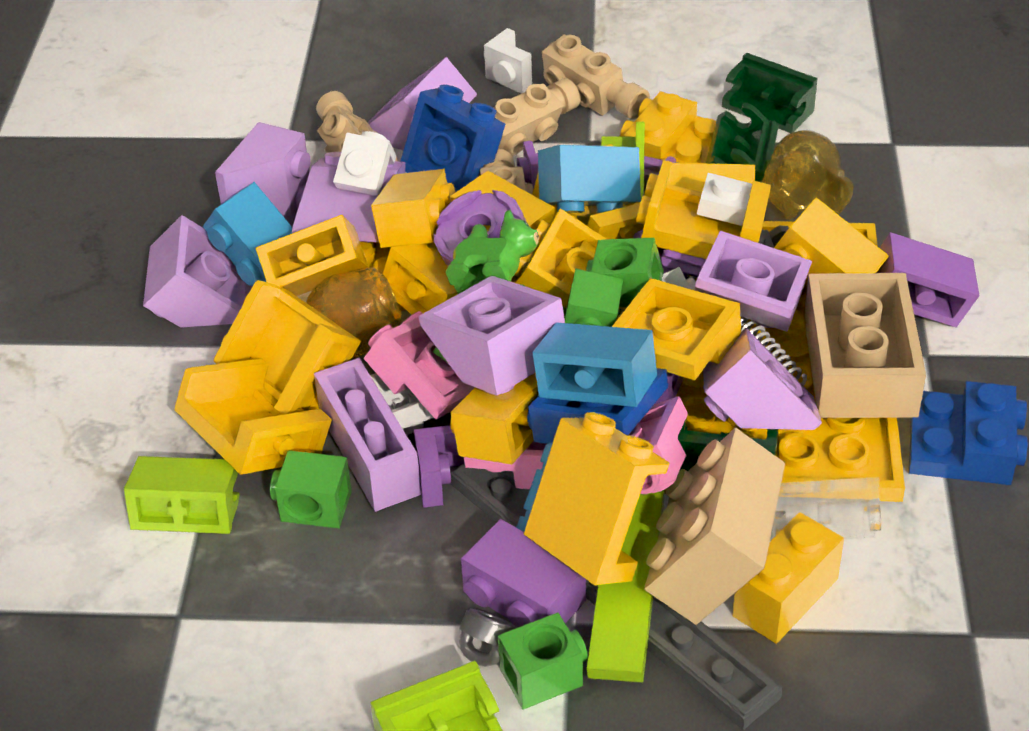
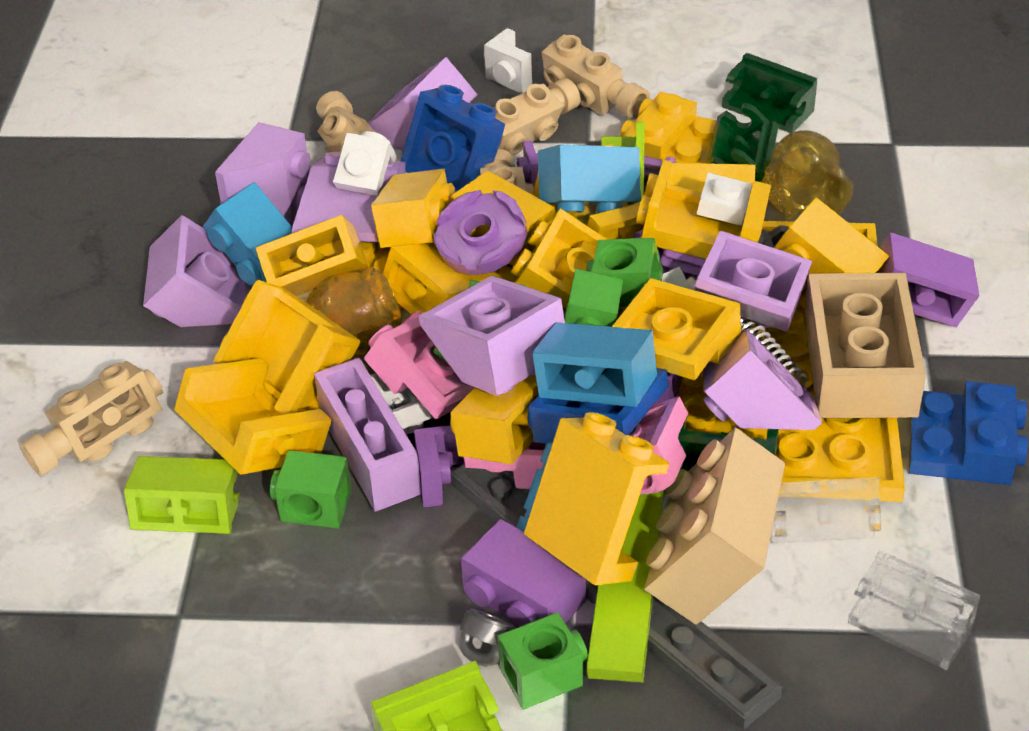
bright green animal [445,210,539,294] -> none
yellow brick [732,512,844,644] -> none
none -> tan brick [19,361,163,477]
none -> clear hinge [847,550,981,671]

